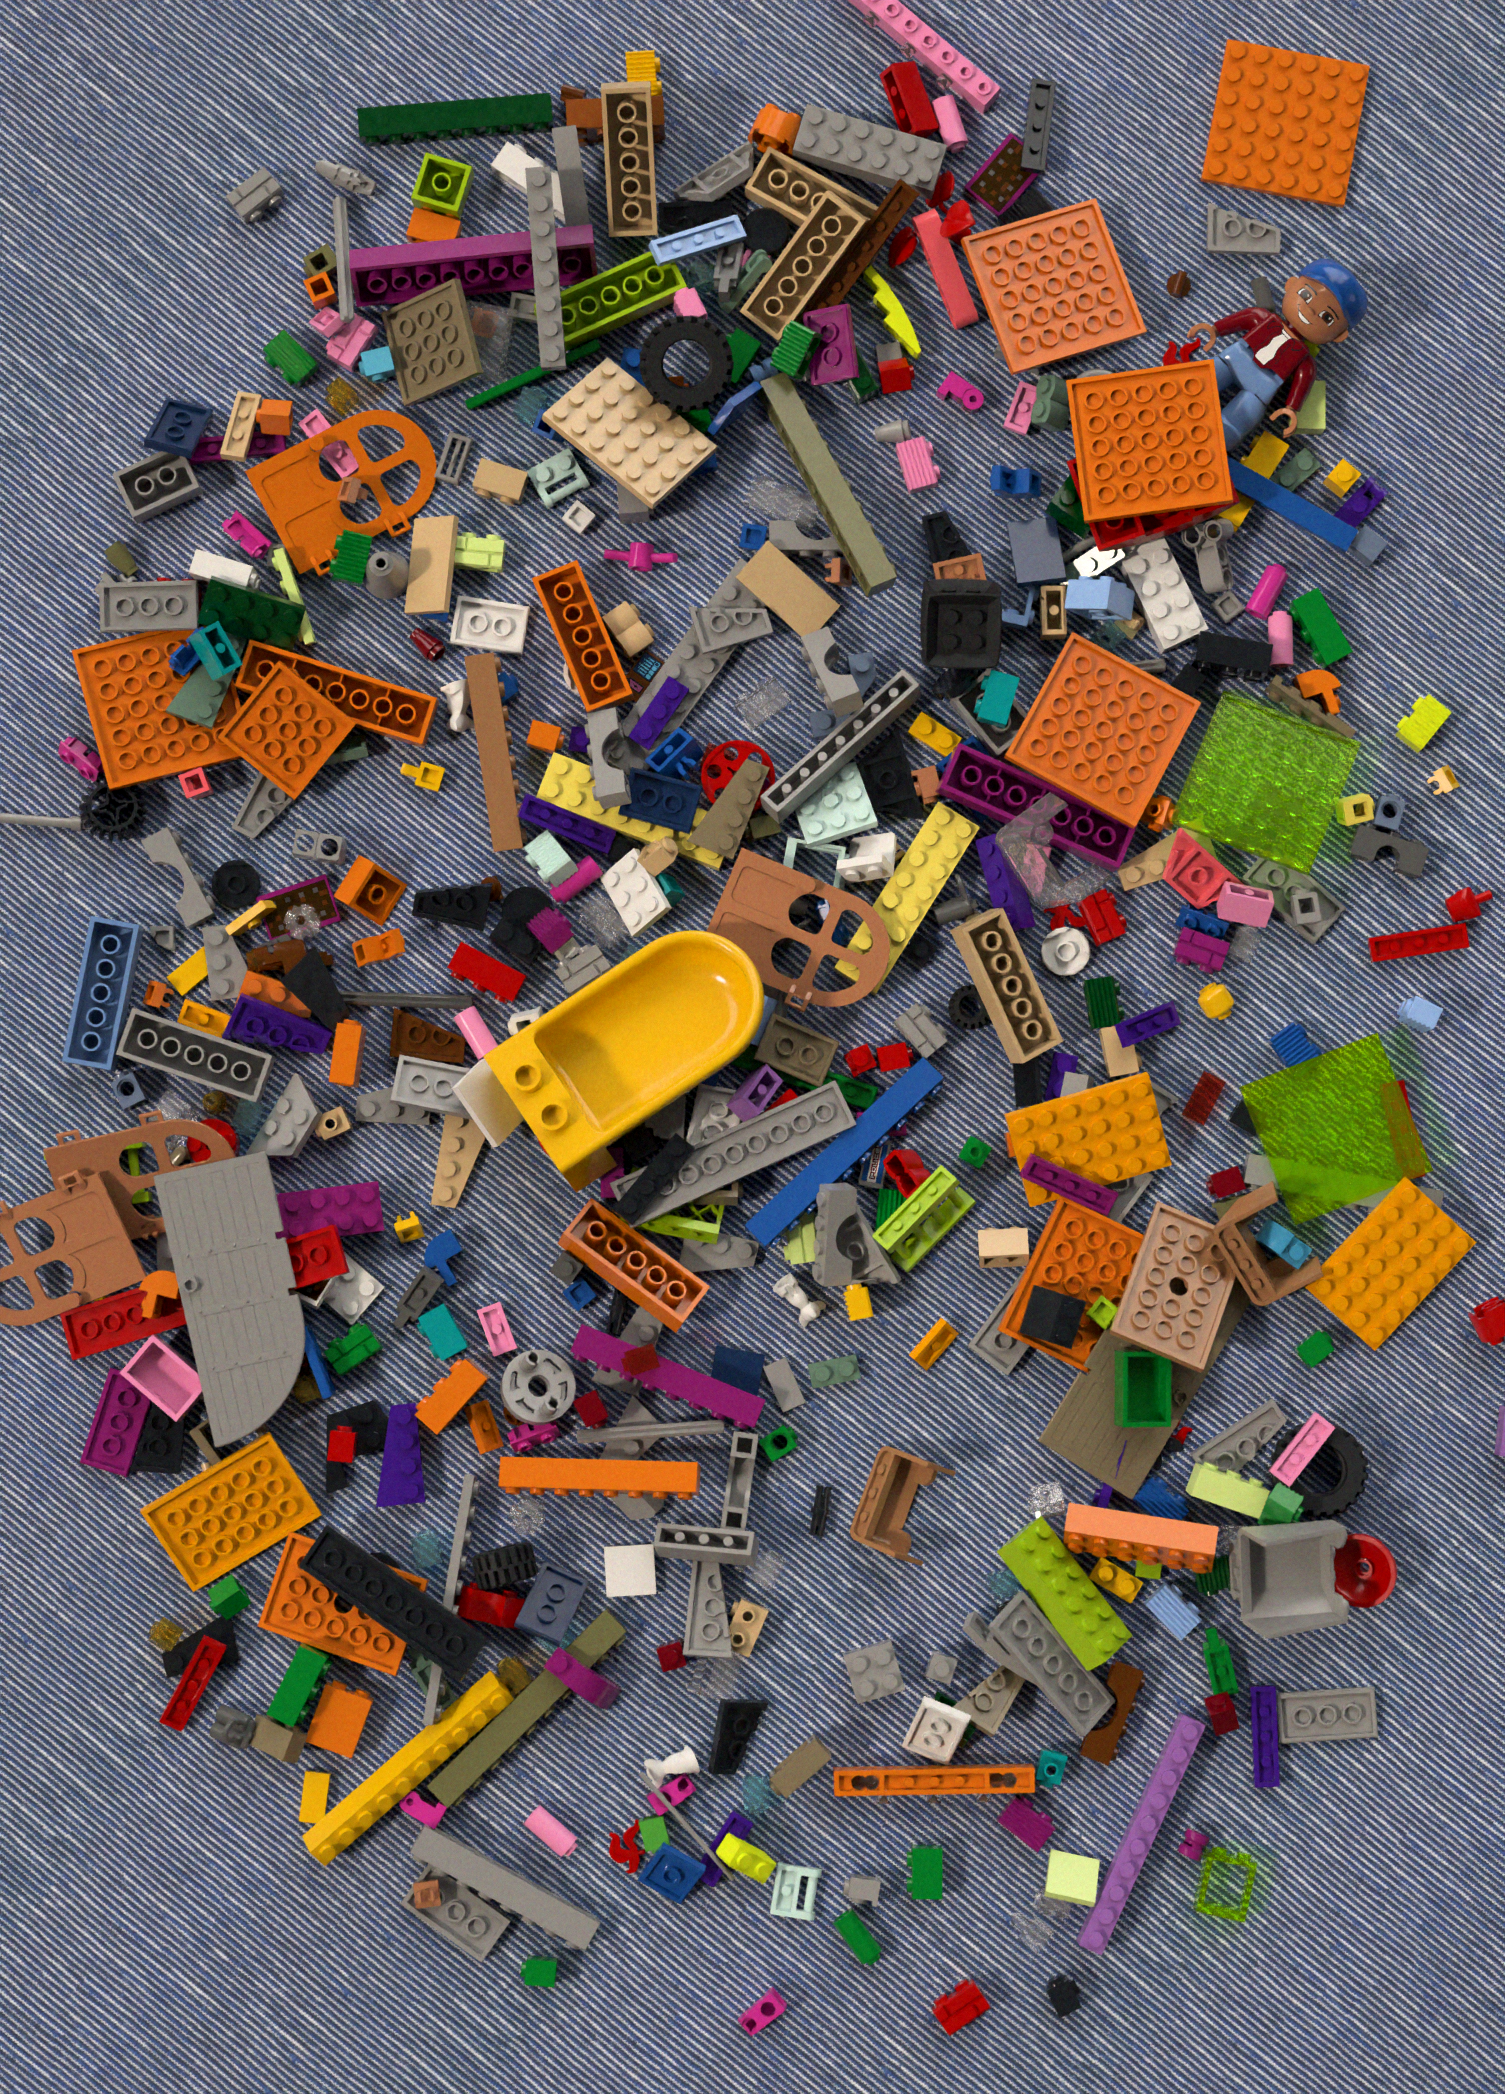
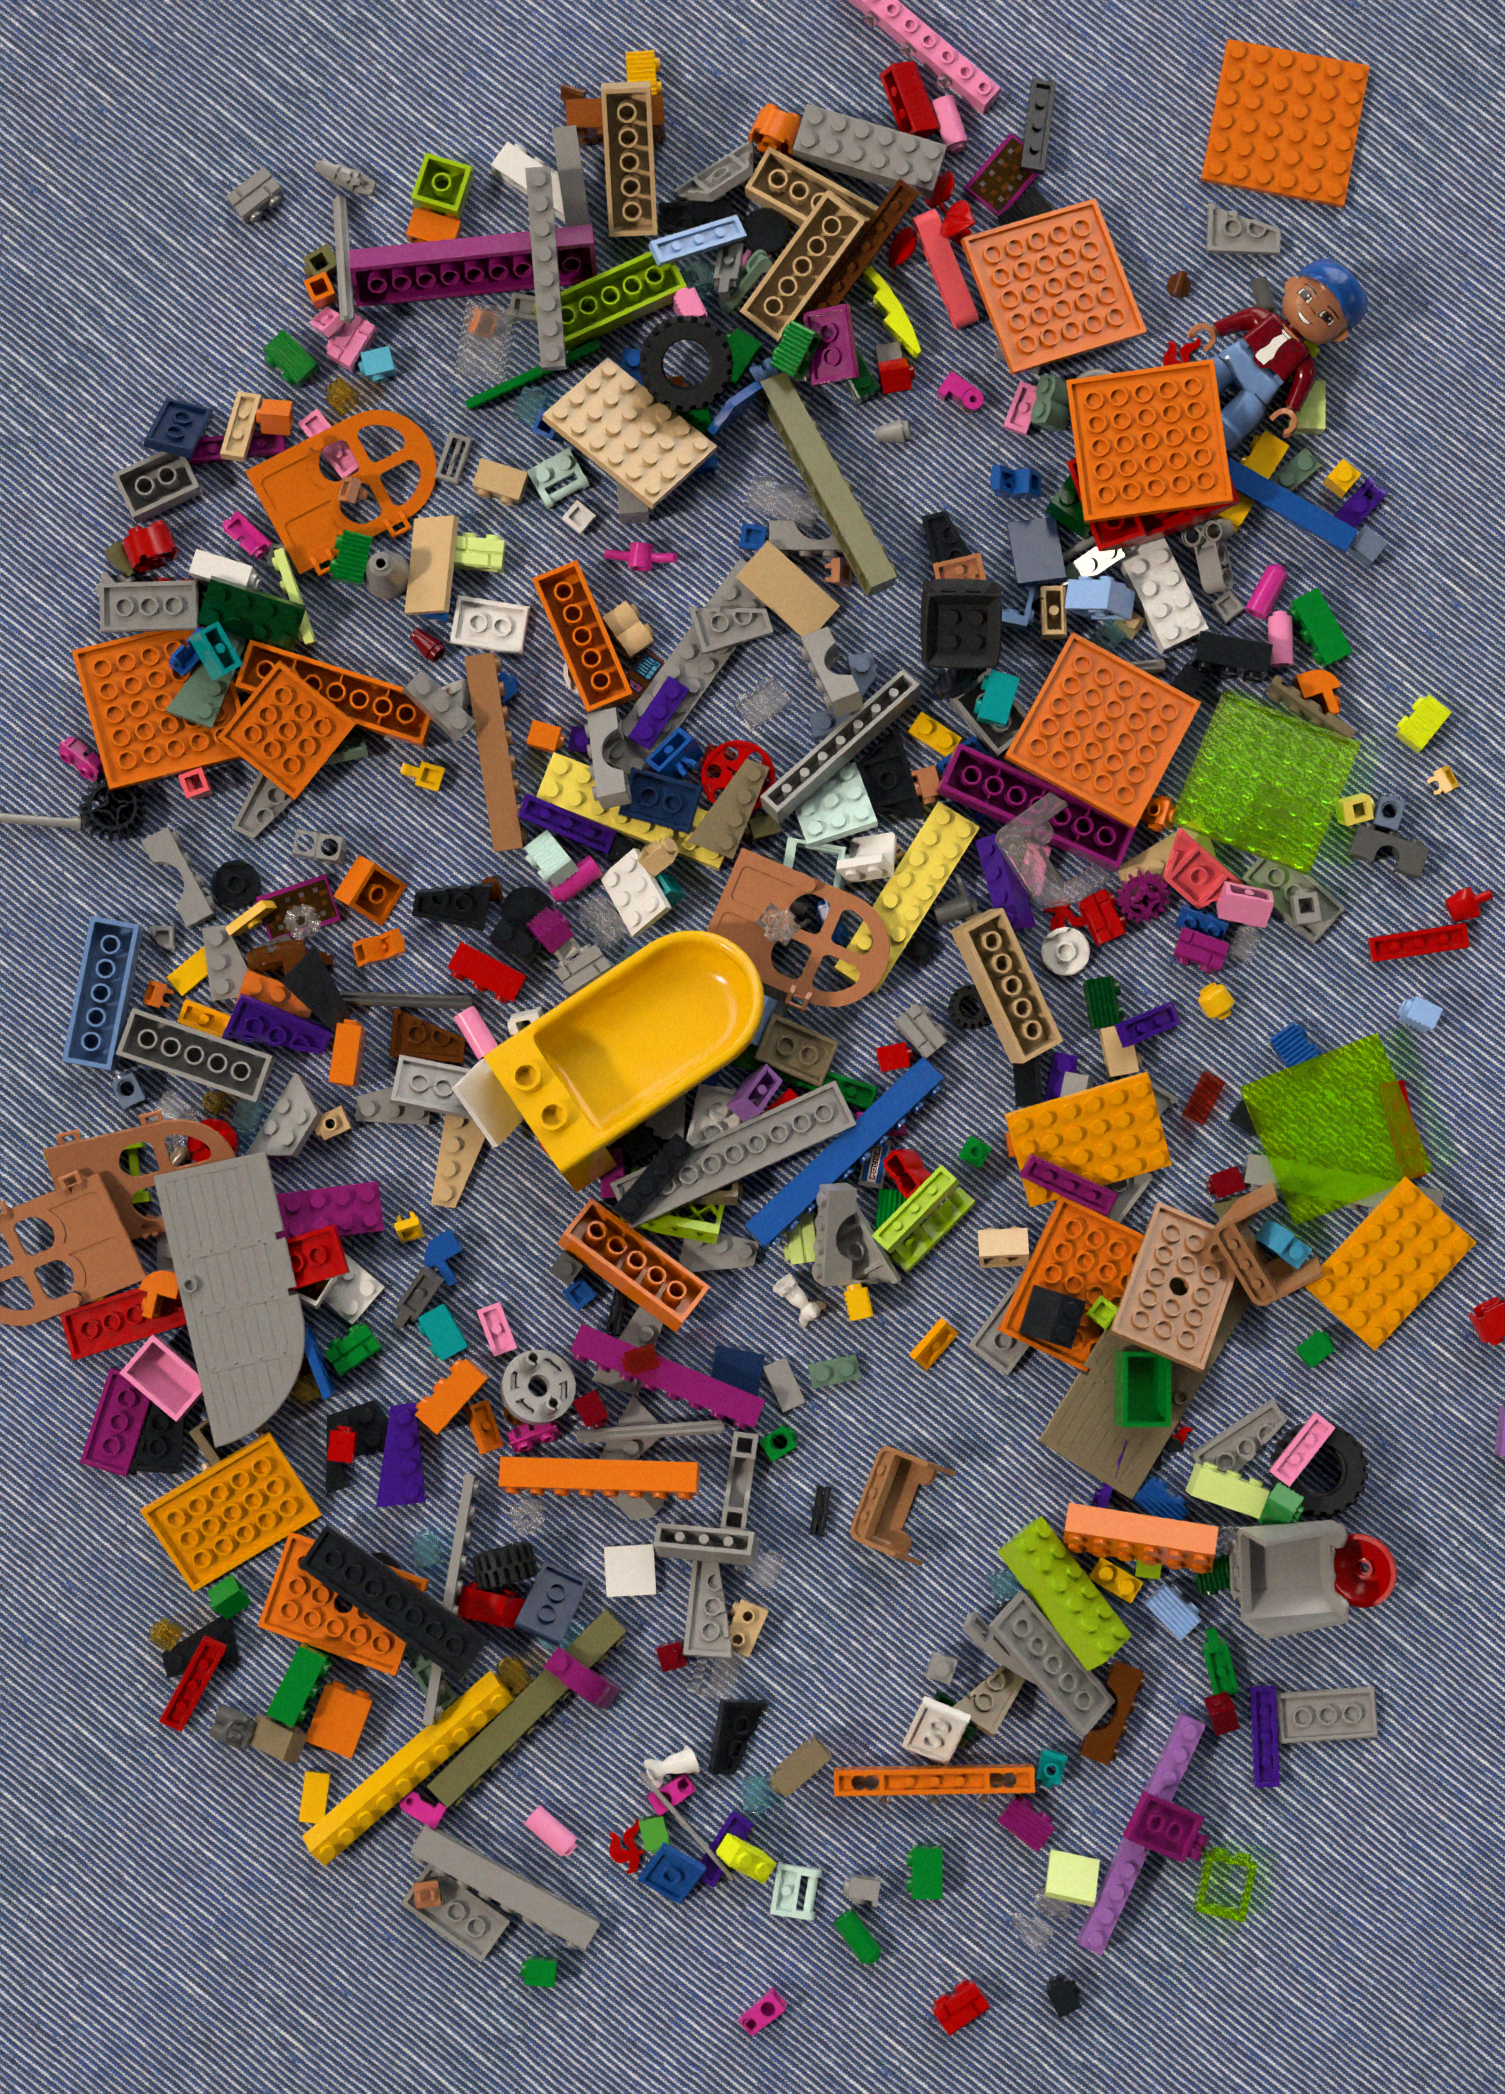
dark green brick [357,93,554,147] -> none
dark tan plate [381,278,483,406] -> none
light grey brick [843,1639,905,1704] -> none
red brick [844,1043,877,1077] -> none
bright pink brick [895,436,941,495] -> none
clear brick [1027,1481,1065,1519] -> none
none -> red brick [122,520,179,572]
none -> light grey brick [401,670,476,742]
none -> clear brick [756,903,801,946]
none -> magenta gear [1116,870,1170,923]
none -> magenta plate [1123,1790,1205,1863]

